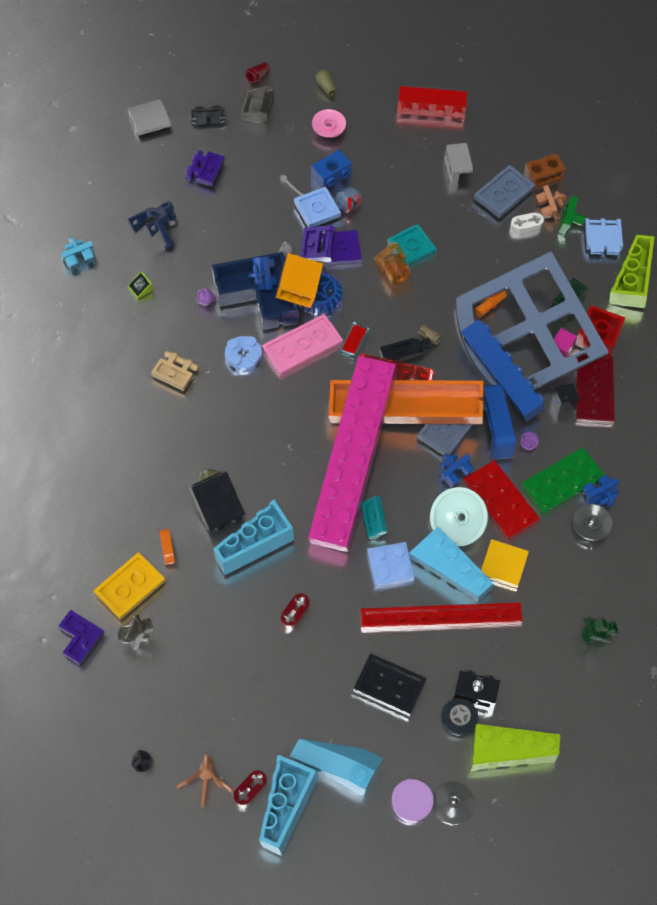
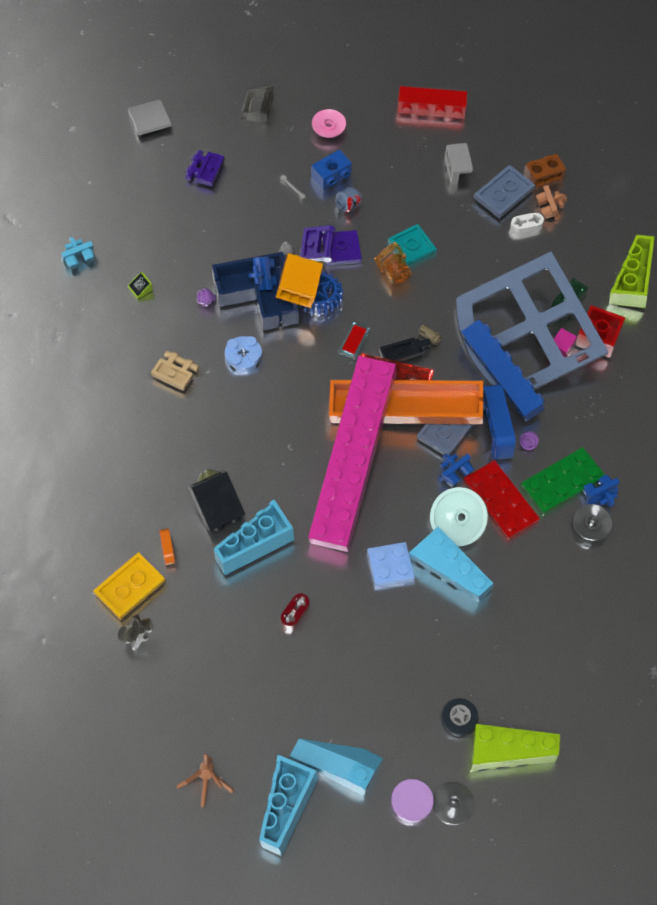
dark purple plate [58,610,104,665] -> none
dark blue piece [128,201,176,248] -> none
black plate [131,750,152,772] -> none
black hinge [191,105,226,125] -> none
dark red beam [233,770,267,808] -> none
dark red cone [245,62,270,83] -> none
bright pink tile [261,314,344,376] -> none
light blue plate [294,187,341,228] -> none
olive cone [315,69,337,96] -> none
black plate [353,653,427,716] -> none
red tile [360,602,523,630] -> none
teal plate [361,495,388,540] -> none
black brick [453,670,500,710] -> none
orange axle [474,290,507,318] -> none
yellow tile [481,539,529,588] -> none
black brick [552,383,579,414] -> none
green tile [558,196,586,234] -> none
dark red tile [575,355,615,425] -> none
dark green hips [582,617,619,644] -> none
light blue plate [584,218,623,255] -> none

